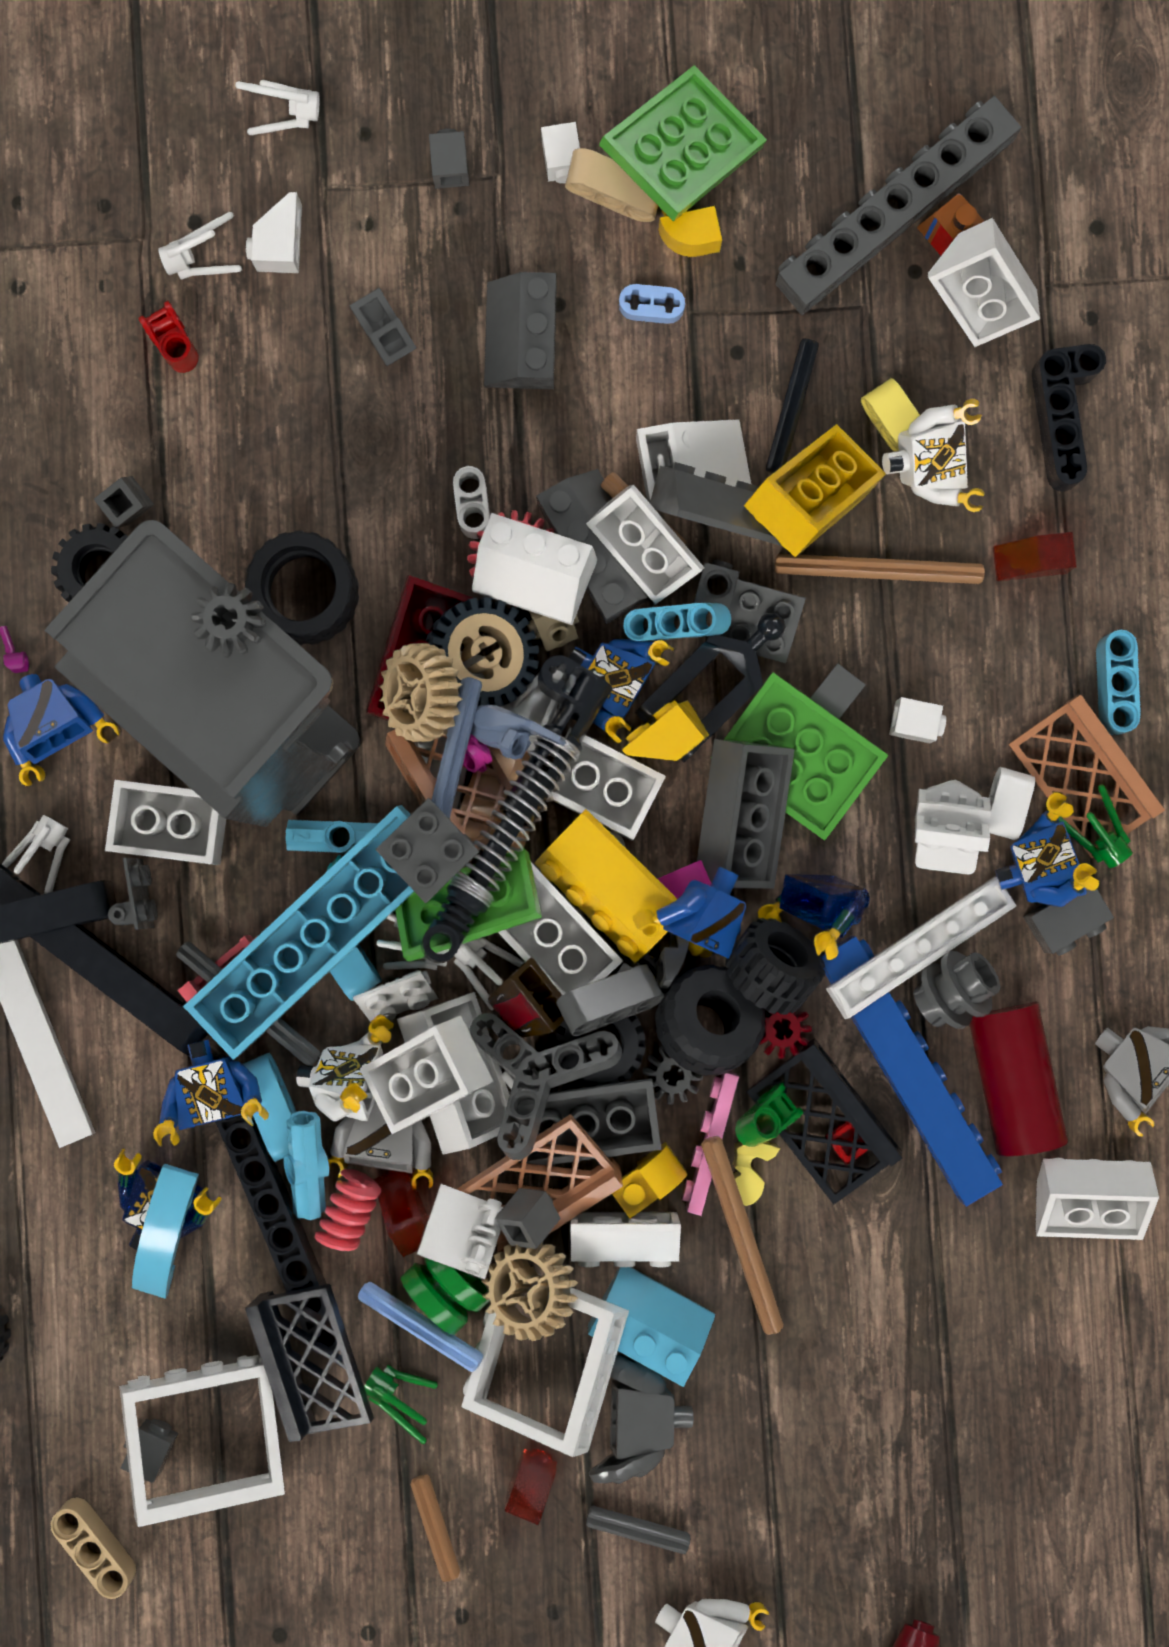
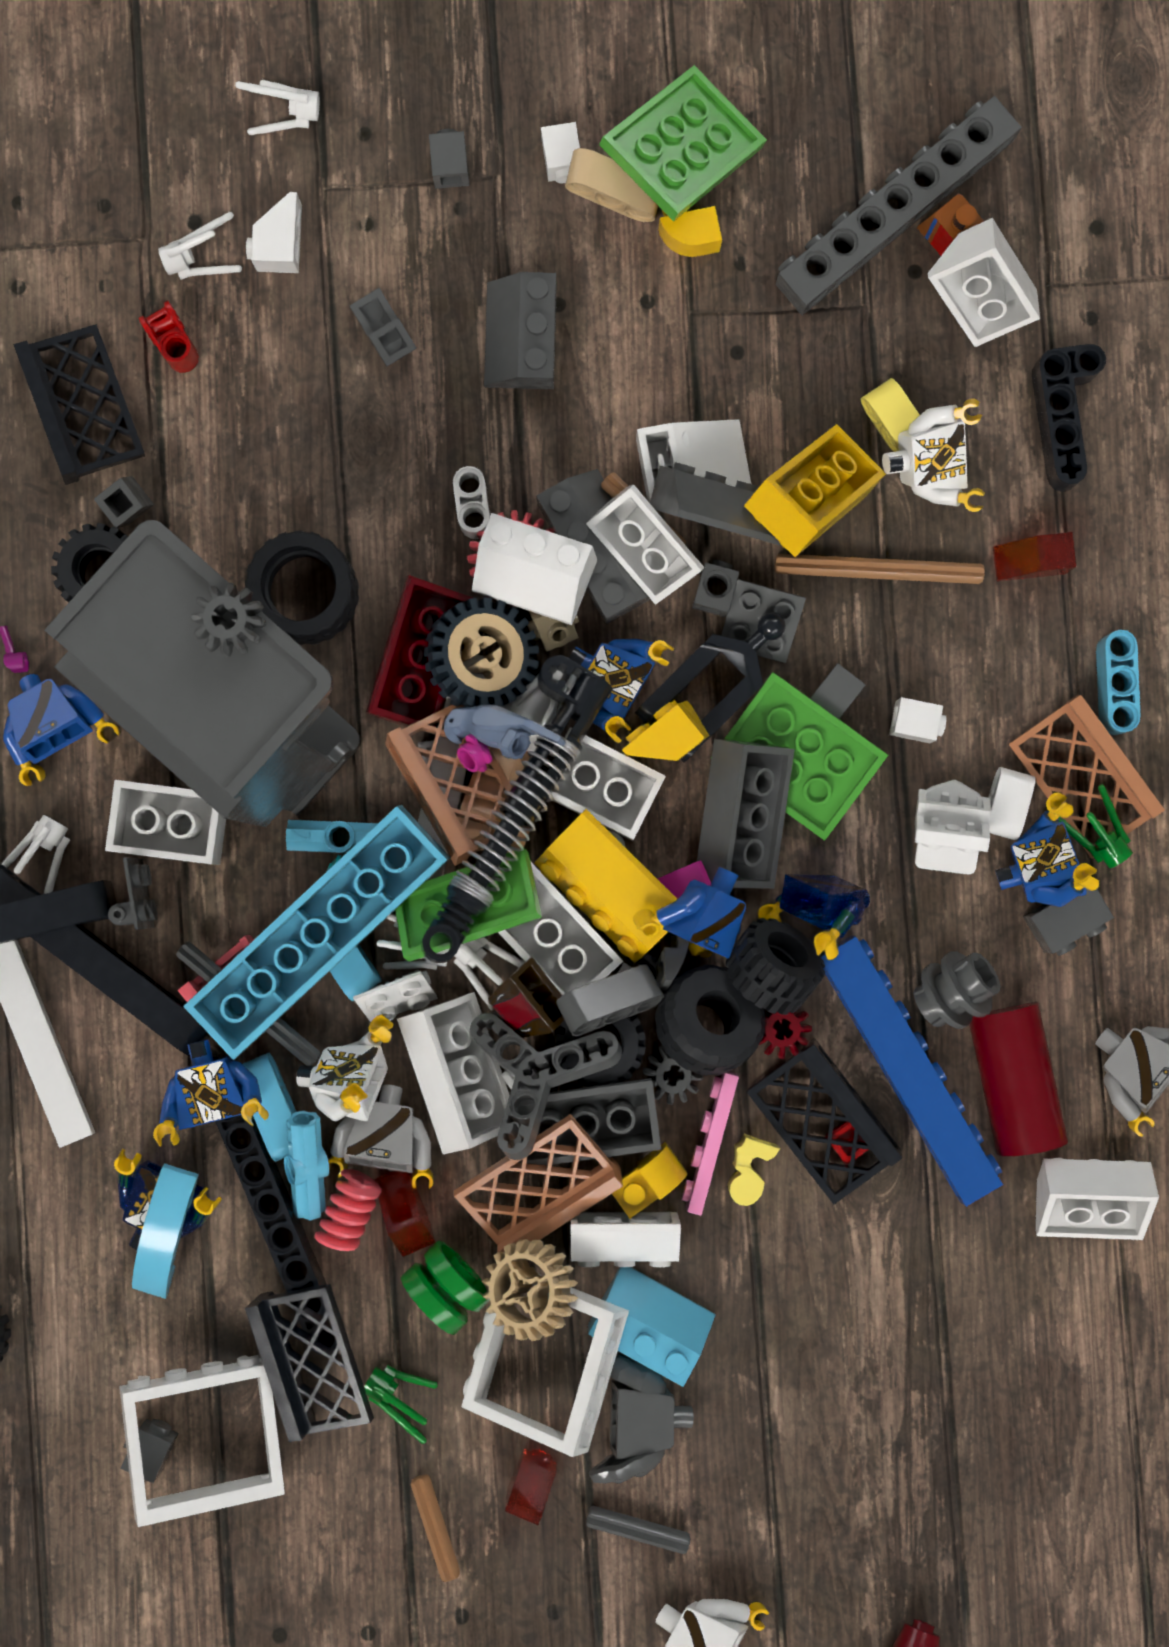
tan beam [51,1498,136,1599] -> none
light blue axle [358,1282,483,1372] -> none
white brick [360,1015,494,1134] -> none
dark grey hinge [375,798,480,903] -> none
tan gear [379,643,463,742] -> none
white hinge [417,1184,504,1279] -> none
sand blue axle [432,677,482,819] -> none
dark grey brick [495,1188,561,1249] -> none
light blue beam [619,284,685,324] -> none
medium azure beam [623,603,731,641] -> none
medium nougat axle [701,1136,783,1335] -> none
green piece [735,1083,804,1147] -> none
black axle [766,338,819,473] -> none
white tile [826,877,1017,1019] -> none
none -> black fence [13,324,145,485]

